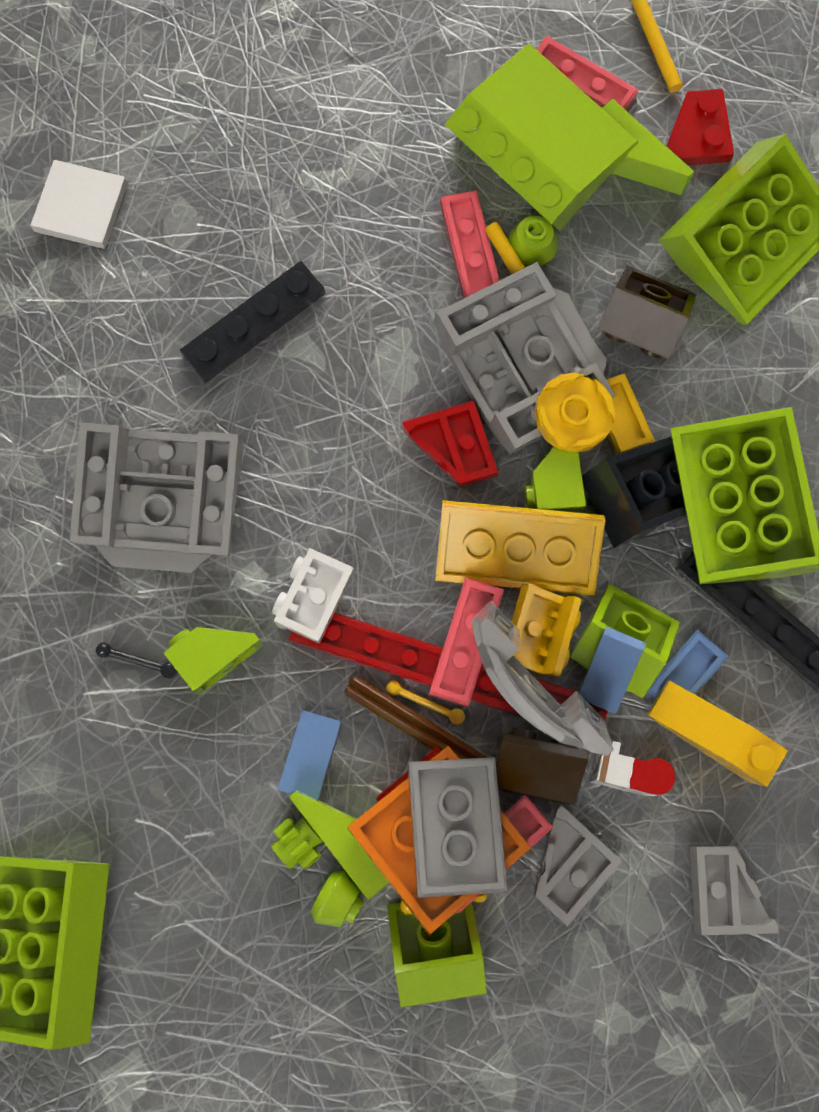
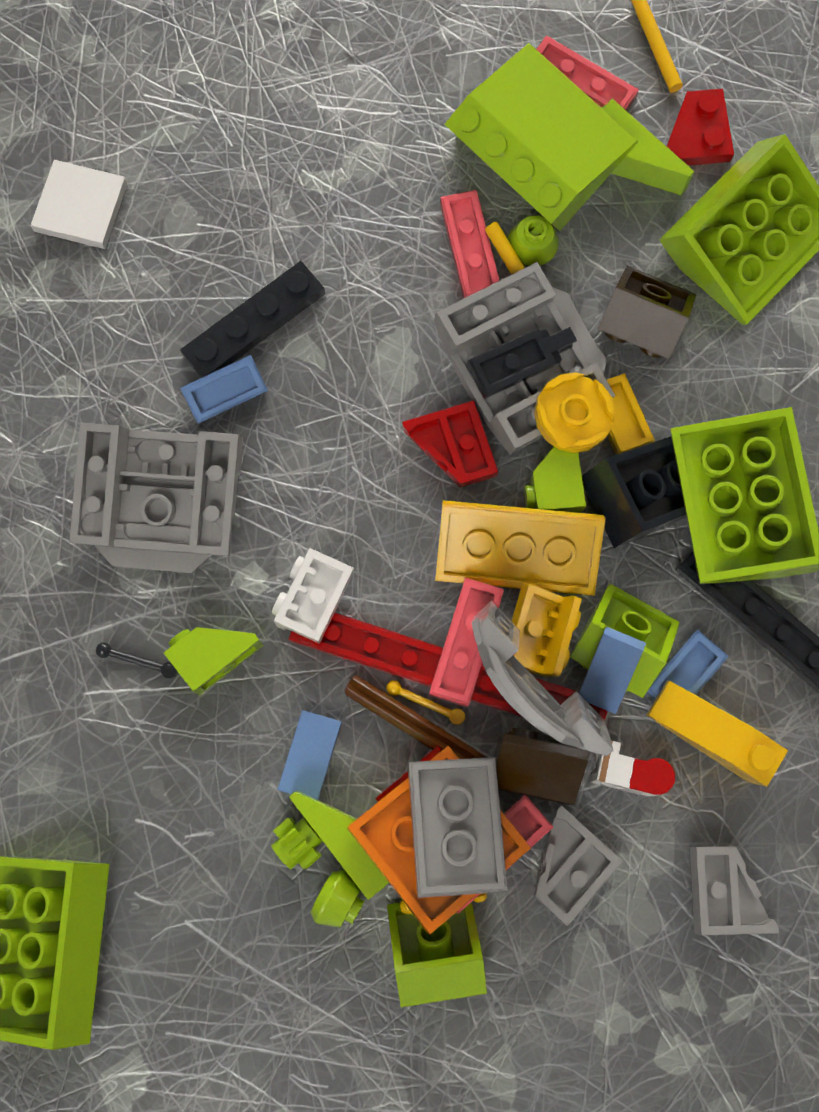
none -> medium blue tile [180,355,268,424]
none -> black hinge [466,327,577,399]

